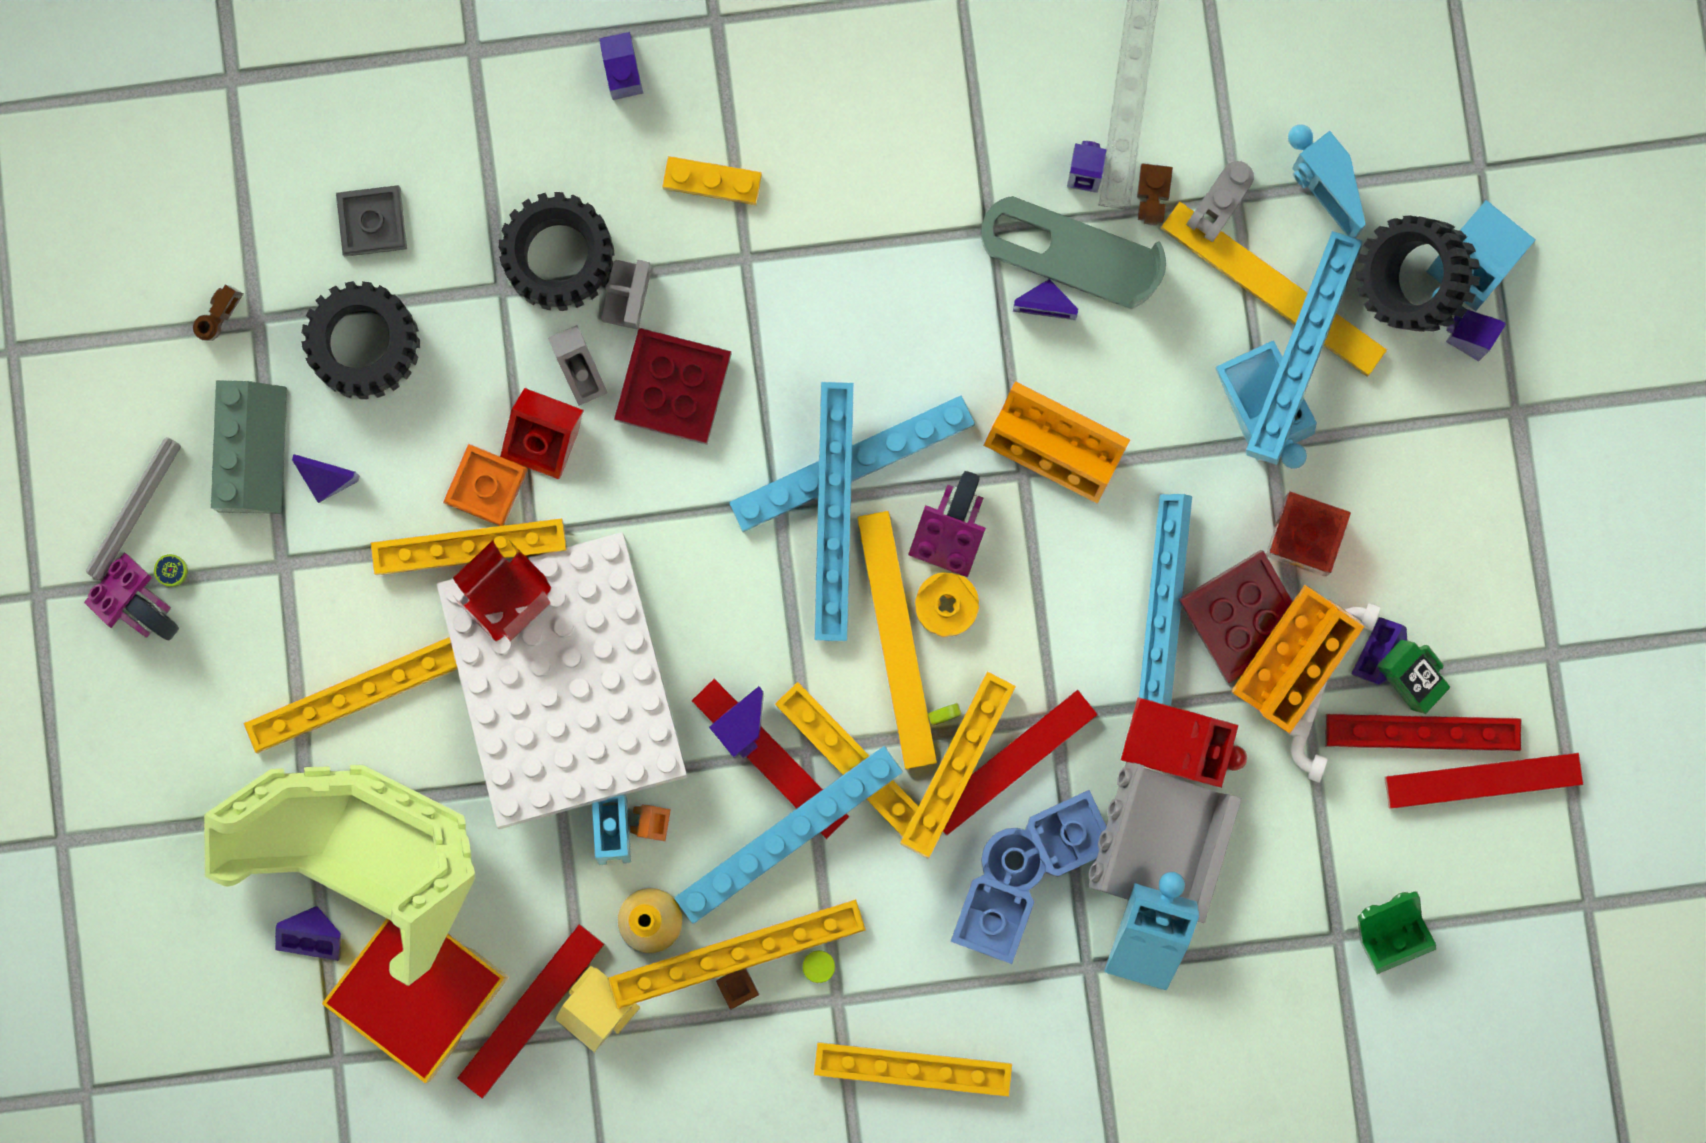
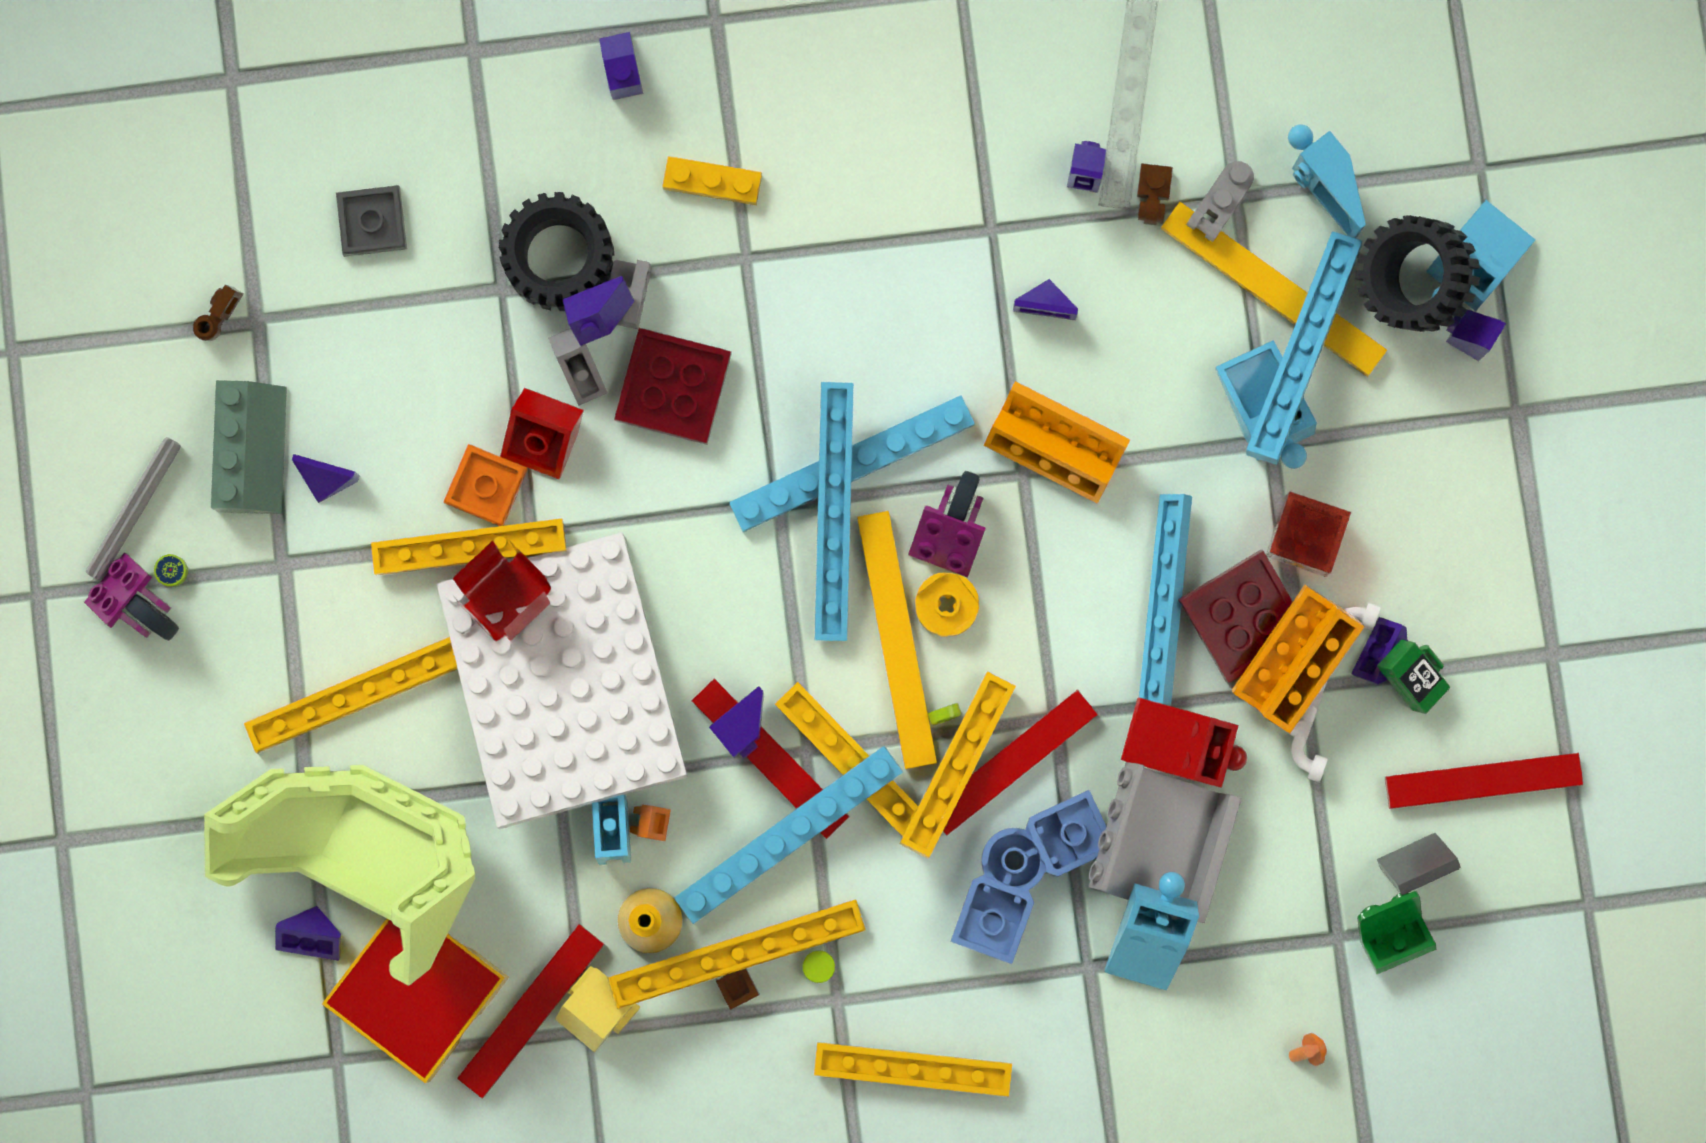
black tyre [301,281,420,399] -> none
sand green piece [981,196,1166,309] -> none
red tile [1325,714,1521,751] -> none
none -> dark purple slope [563,276,634,346]
none -> orange plate [1289,1033,1327,1066]
none -> dark grey tile [1377,833,1461,895]

